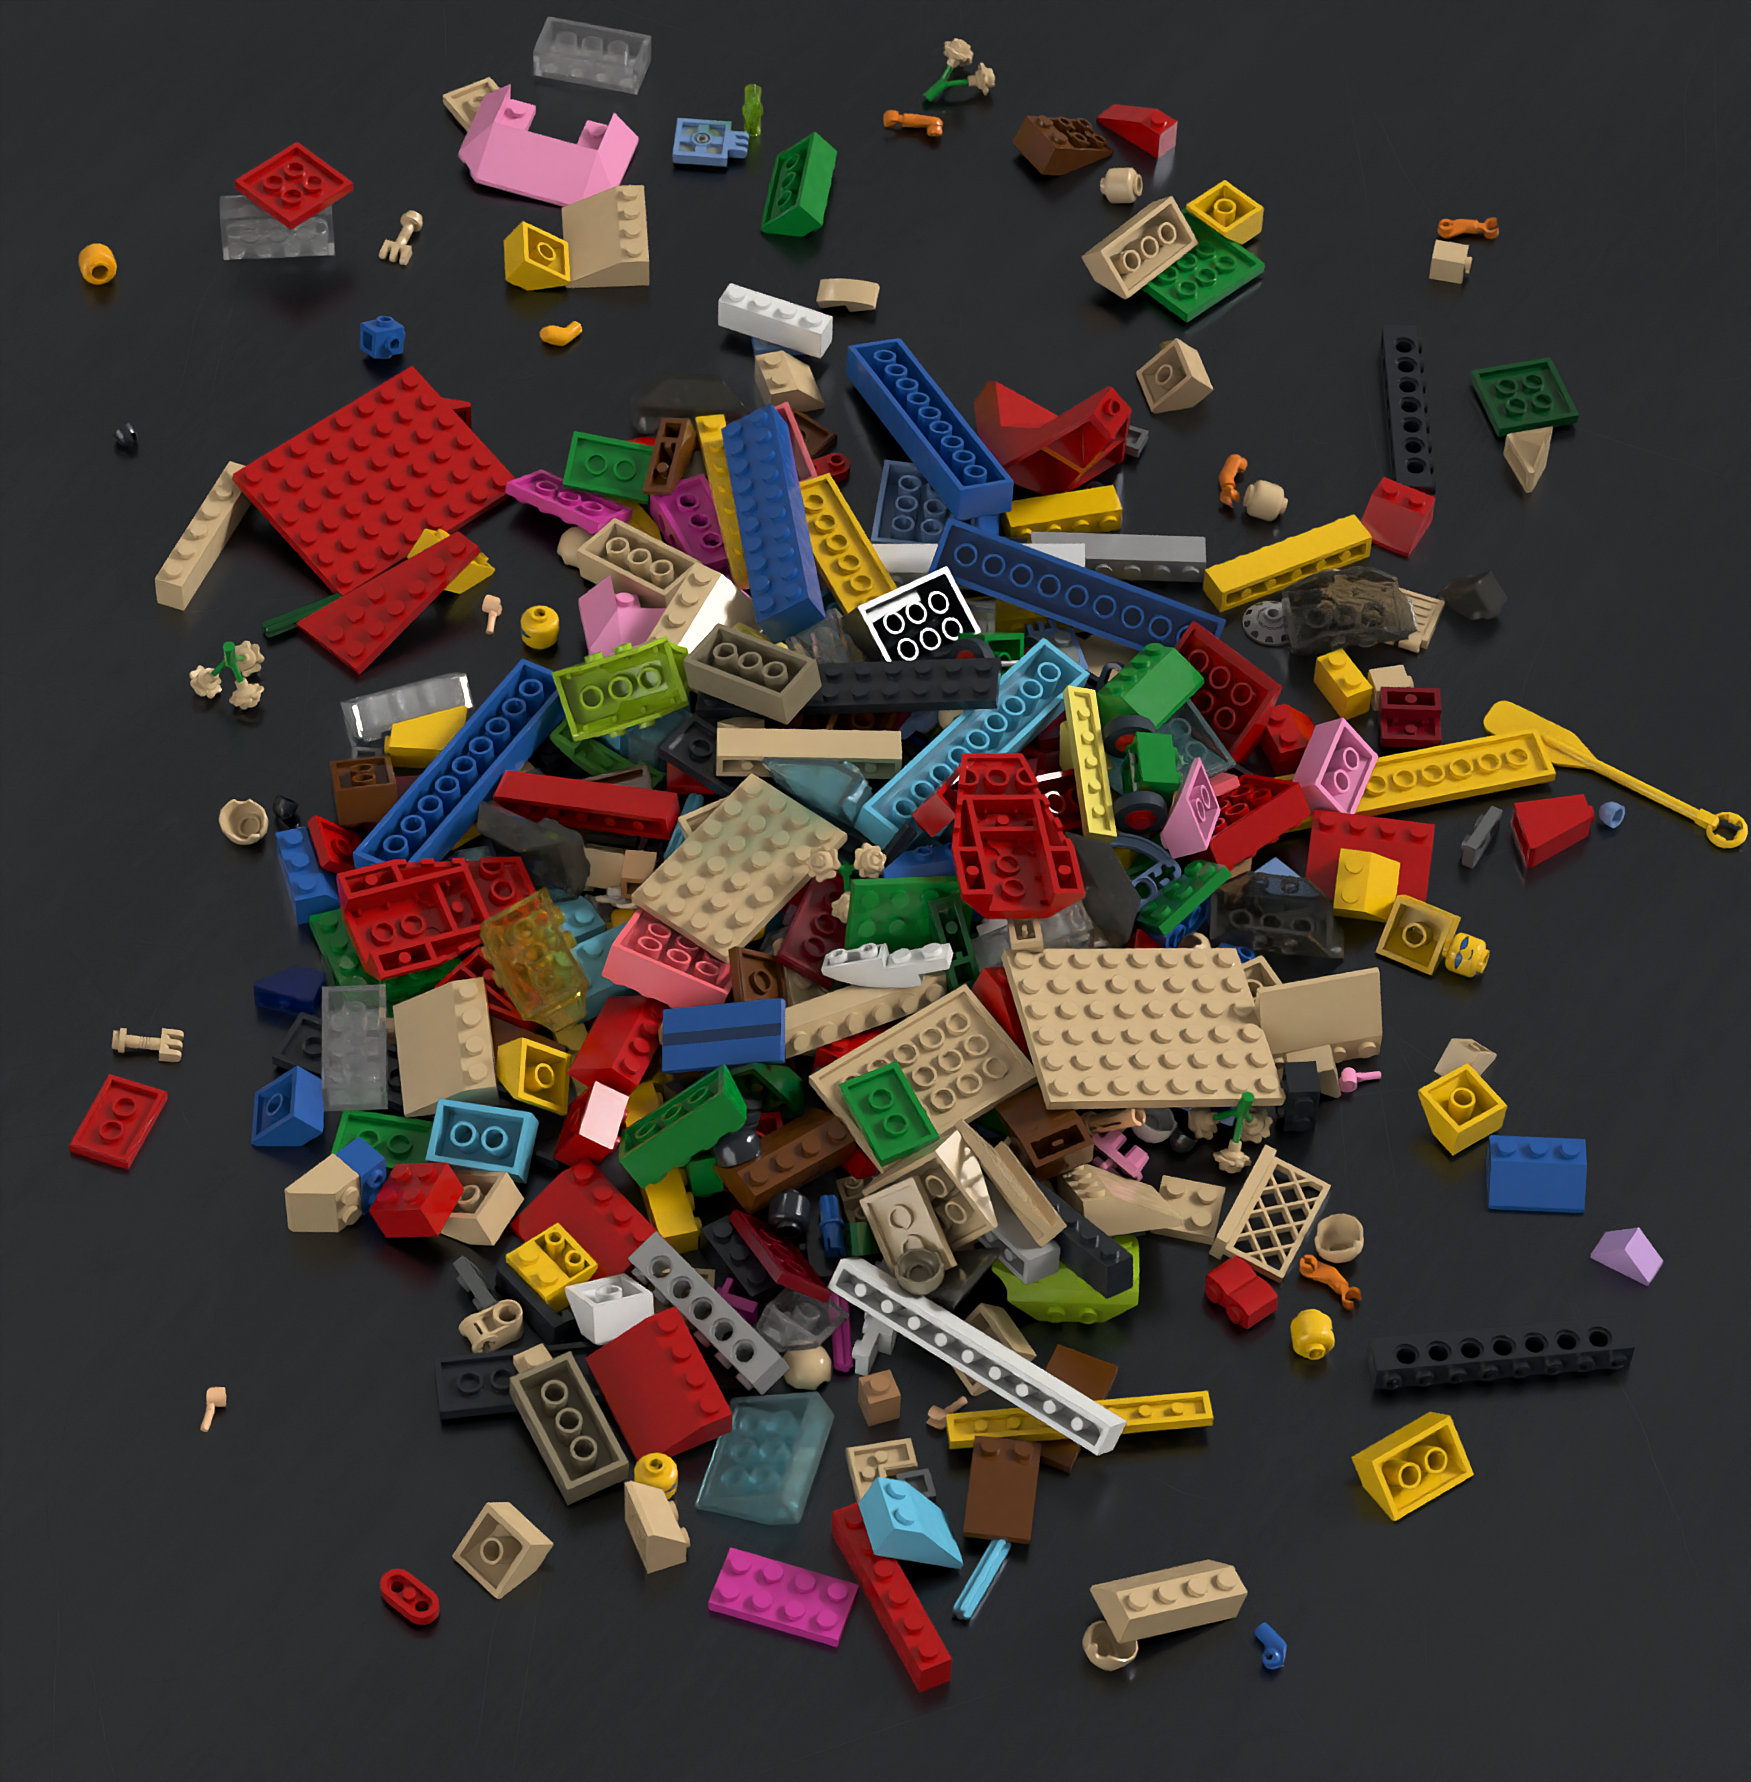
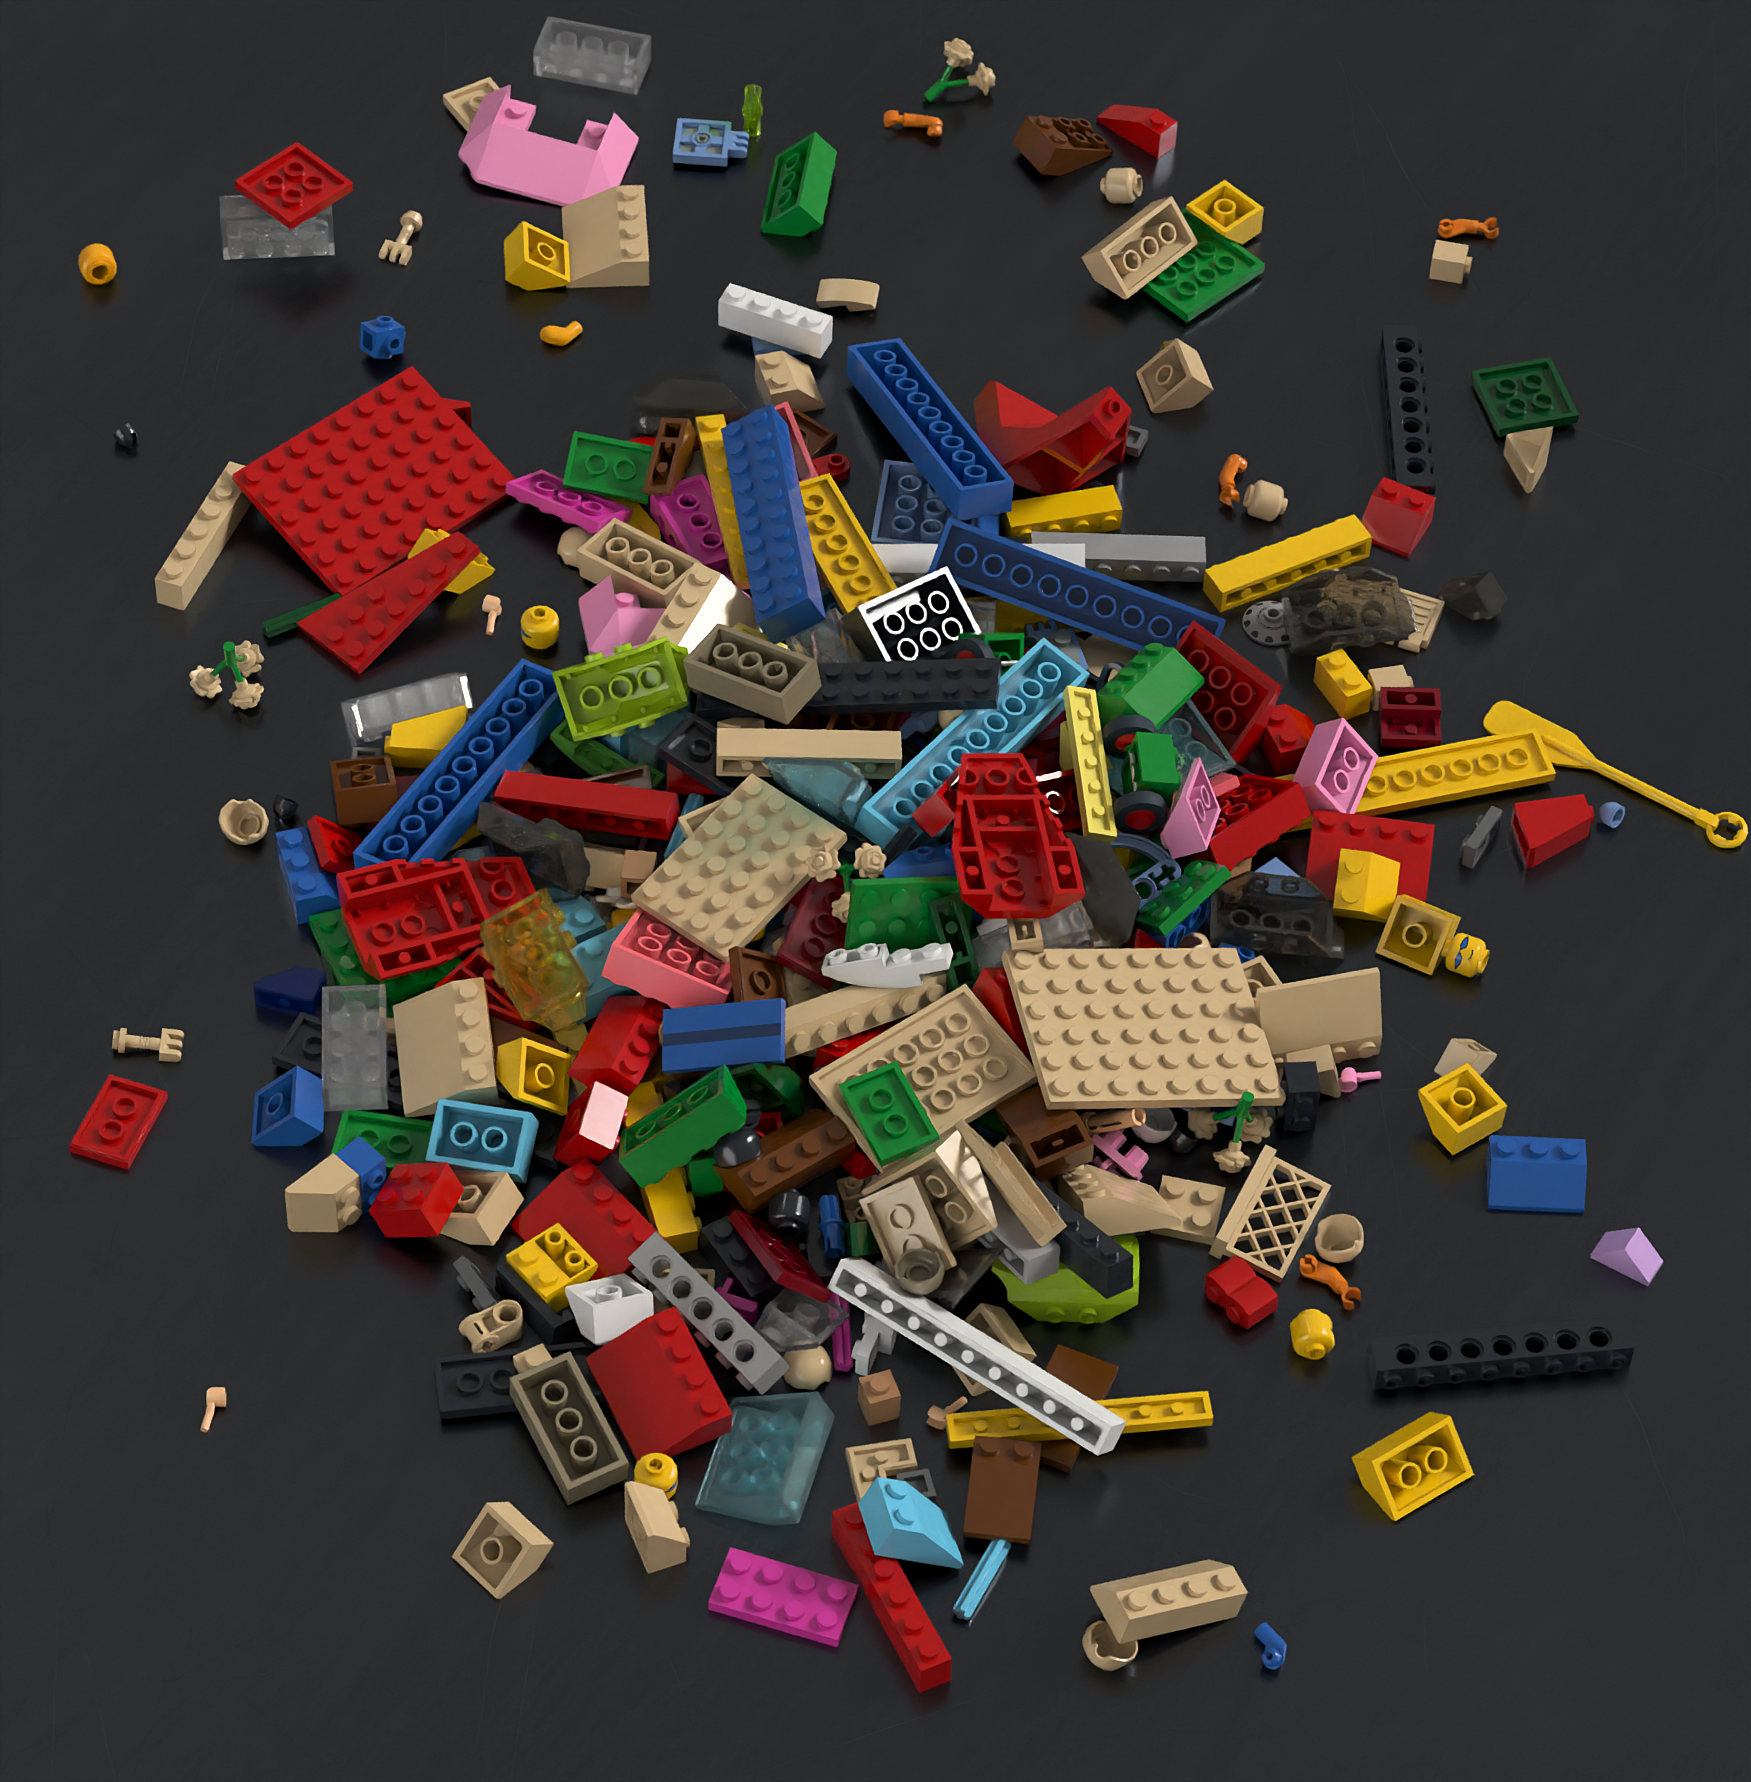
red plate [380,1569,439,1625] -> none

